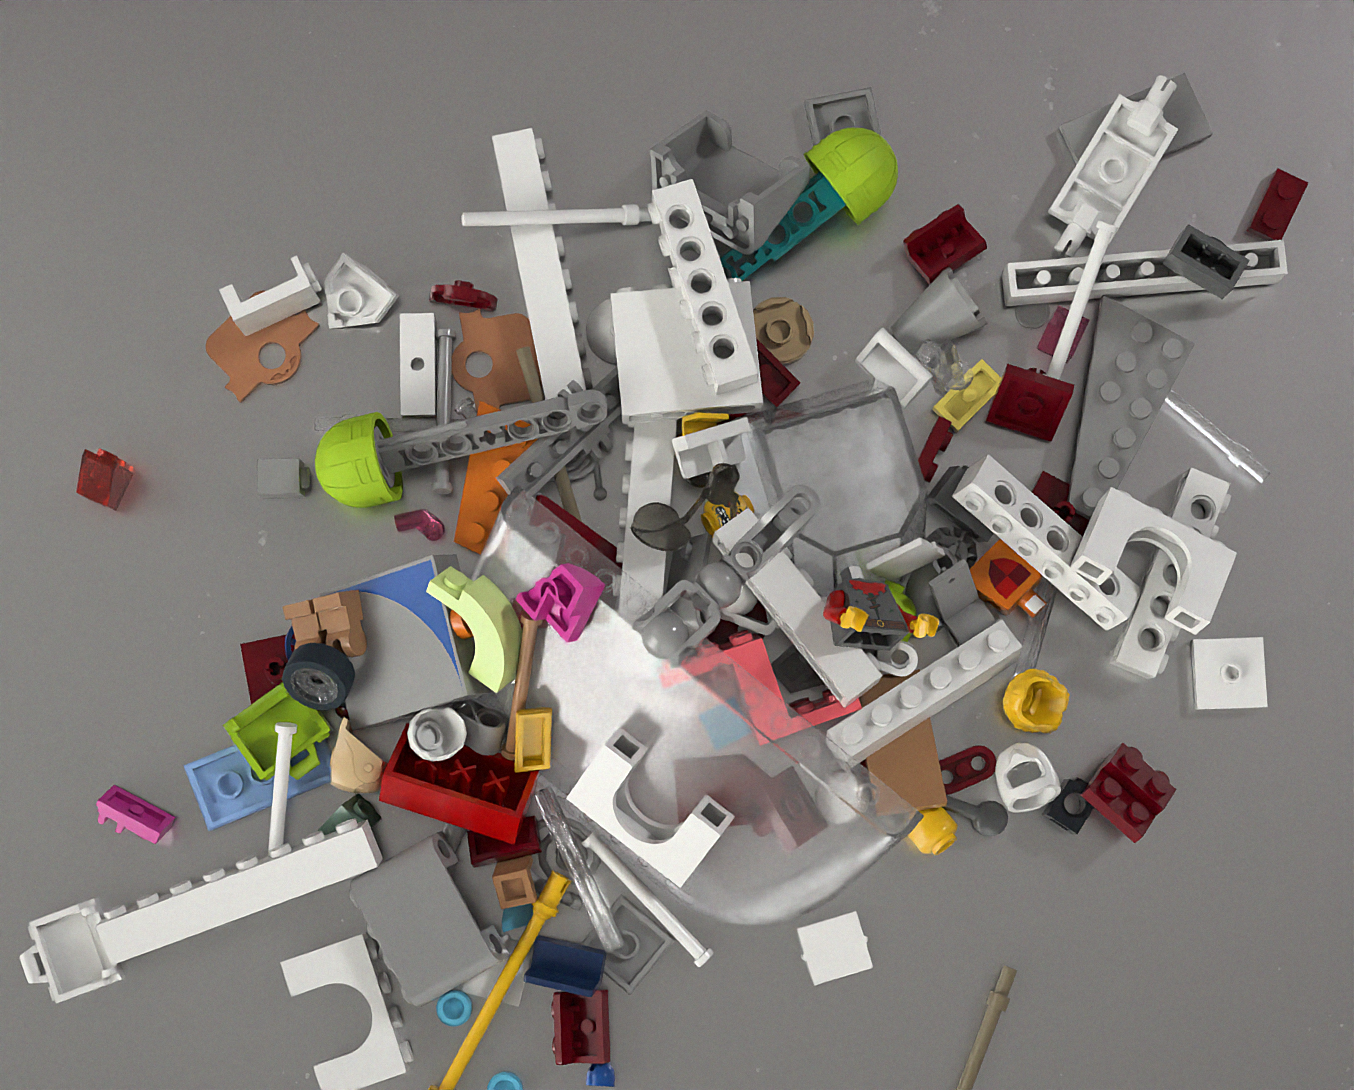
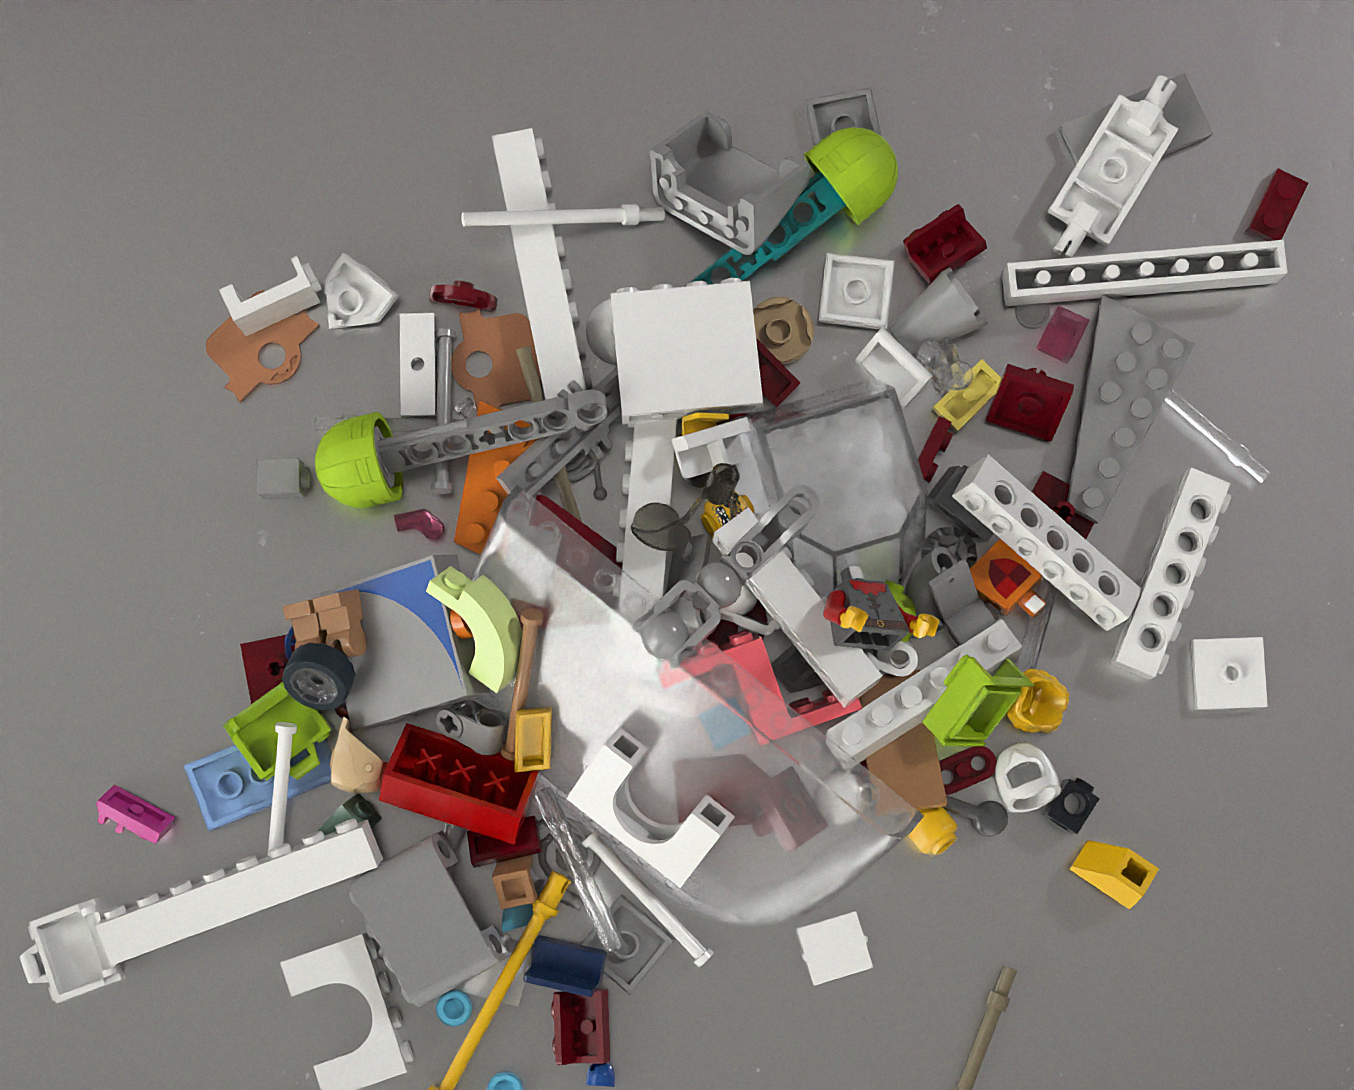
clear red slope [76,448,133,511] -> none
white hair [407,707,467,761] -> none
dark pink slope [515,563,606,643] -> none
white brick [647,179,759,395] -> none
white piece [866,538,945,581] -> none
white bar [1043,221,1118,381] -> none
white arch [1069,487,1237,635] -> none
dark red plate [1081,743,1177,843] -> none
dark grey brick [1162,224,1250,299] -> none
none -> white plate [818,253,895,330]
none -> lime piece [922,655,1035,746]
none -> yellow slope [1070,840,1159,909]

